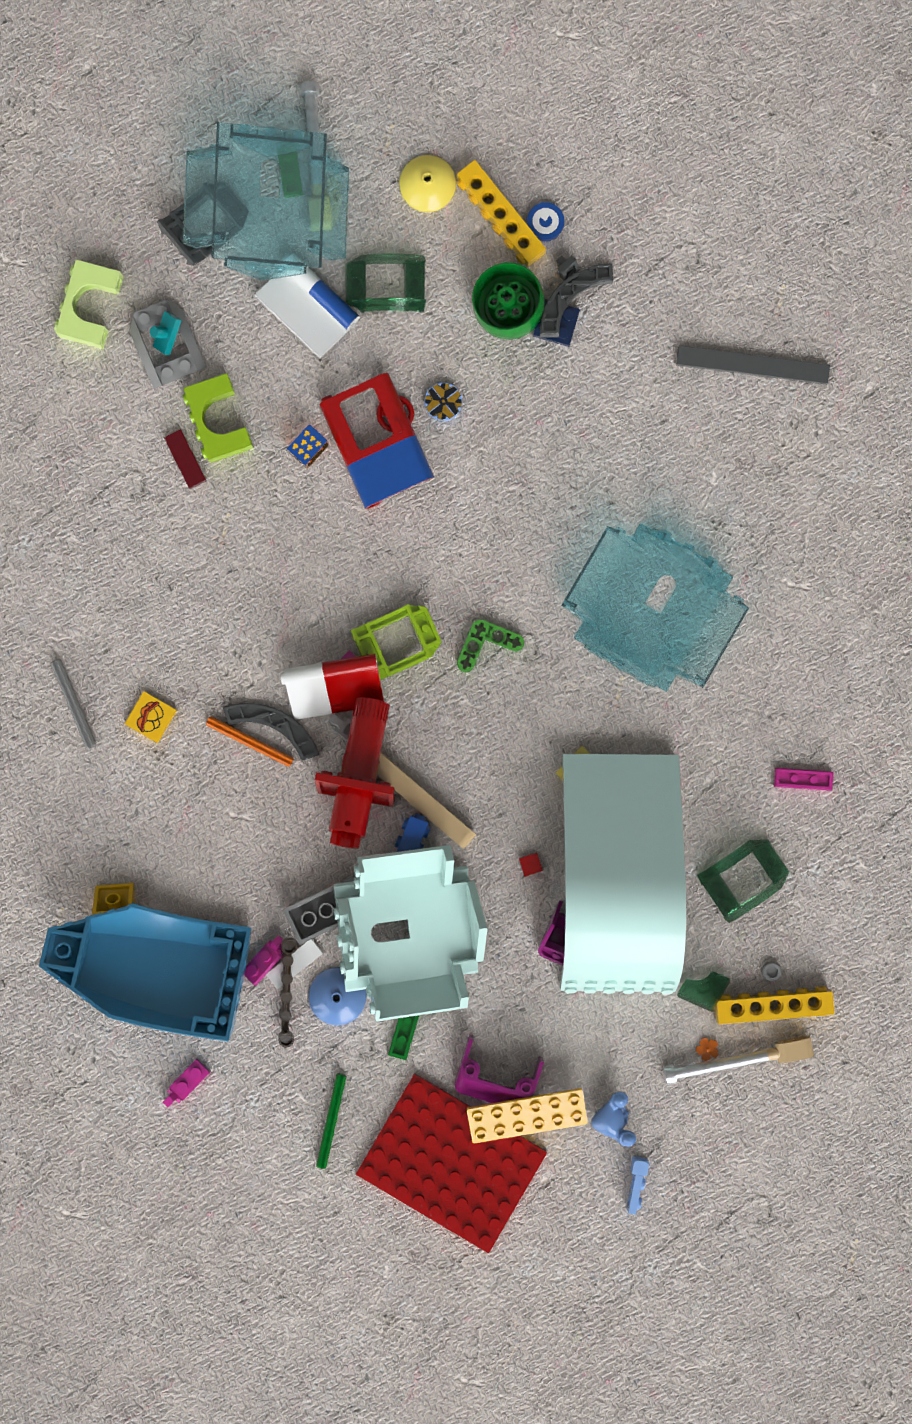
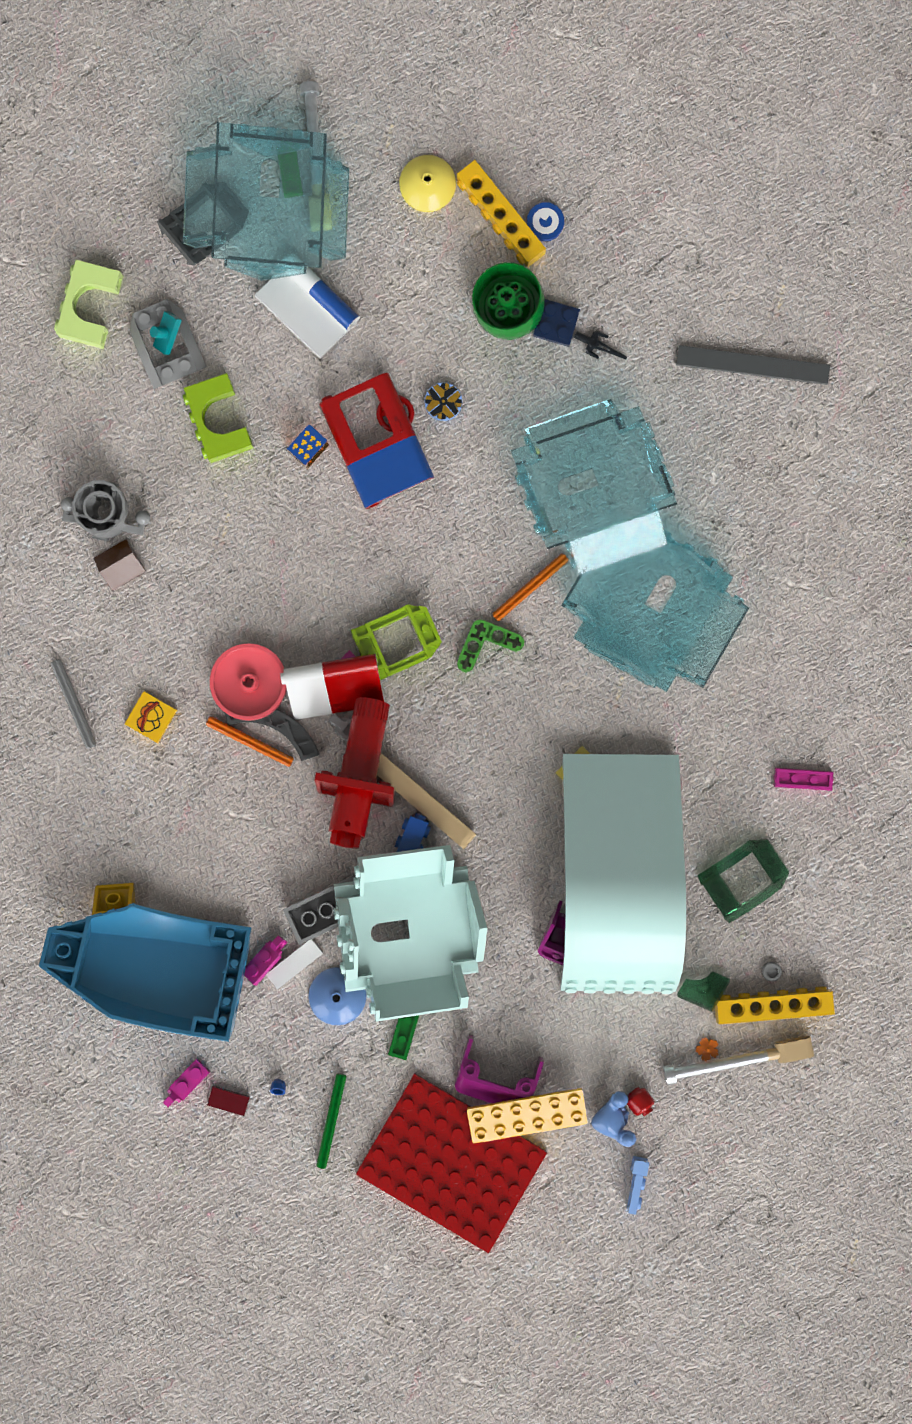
dark red tile [164,429,207,489] -> none
dark brown bar [278,937,297,1048] -> none
clear green wedge [345,253,426,313] -> none
red tile [519,852,543,877] -> none
dark grey tile [540,263,613,337] -> none
dark grey tile [556,255,580,280] -> none
none -> light grey piece [61,480,150,541]
none -> slope [94,539,146,591]
none -> dark red tile [207,1086,250,1116]
none -> coral dish [210,643,287,721]
none -> blue hinge [270,1079,286,1095]
none -> orange axle [492,553,568,621]
none -> clear light blue panel [511,399,677,575]
none -> black piece [574,330,627,360]
none -> red head [627,1086,655,1117]

